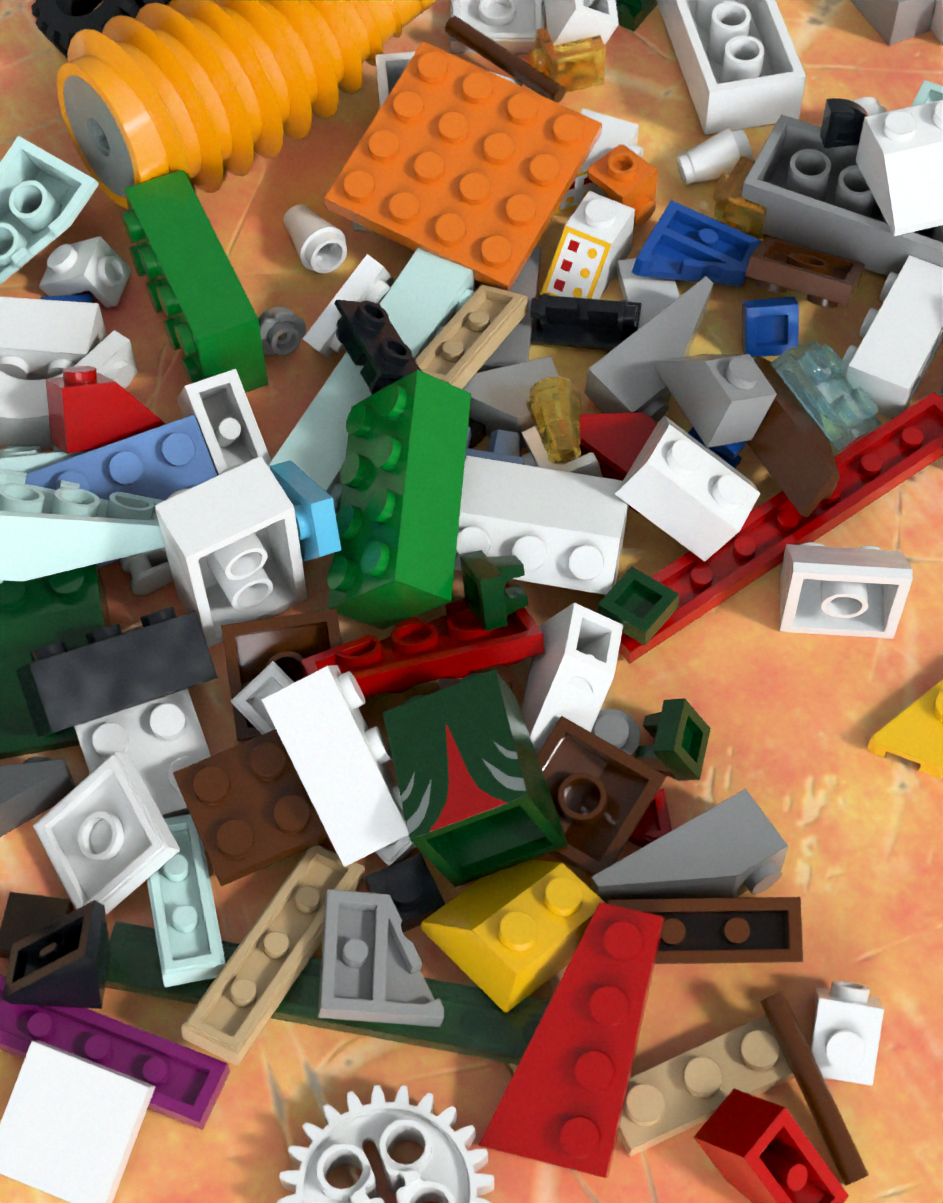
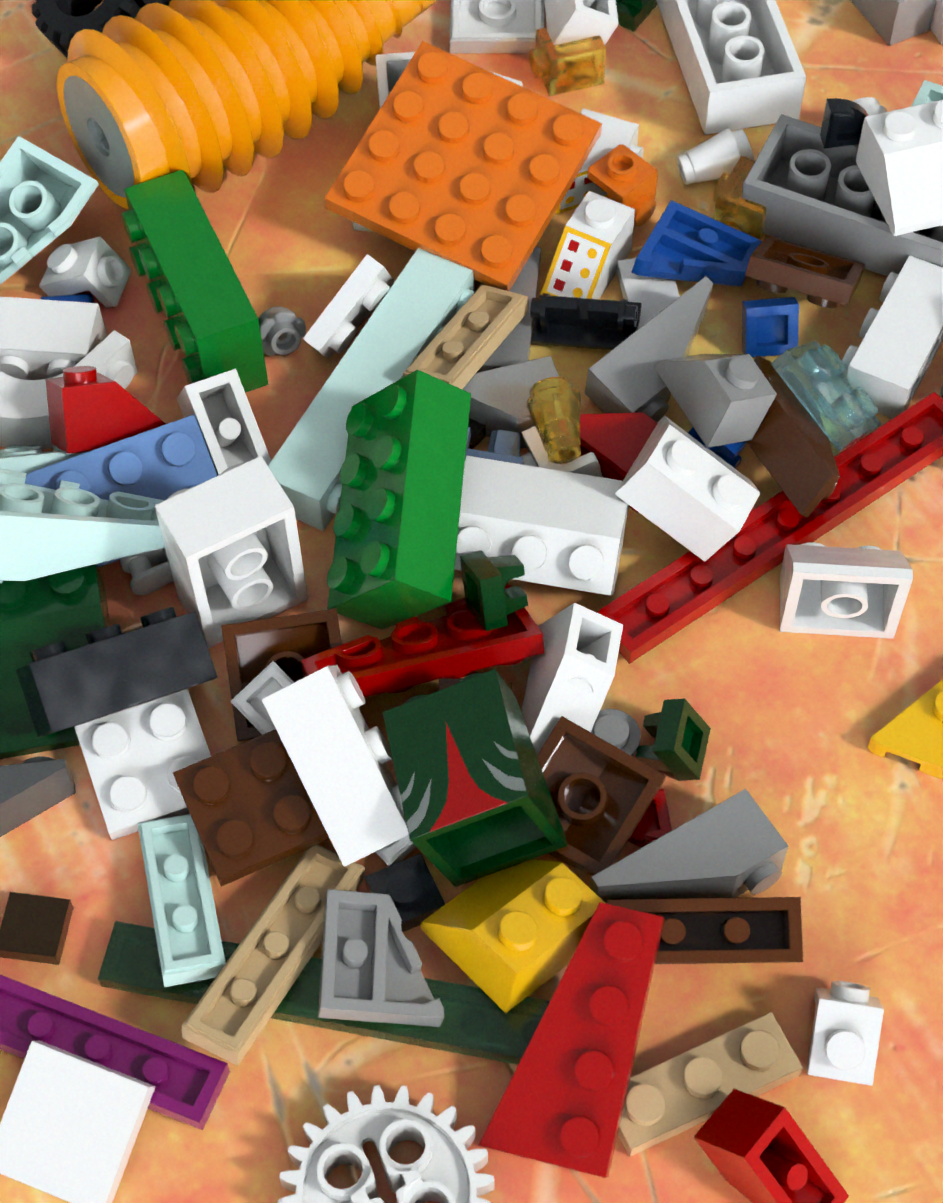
black slope [1,900,111,1009] -> none
white tile [33,751,181,915] -> none
medium azure wing [270,460,341,562] -> none
white cone [283,204,347,273] -> none
black hinge [334,299,421,395] -> none
reddish brown bar [445,16,566,103] -> none
dark green plate [598,566,679,646] -> none
reddish brown bar [760,991,869,1186] -> none

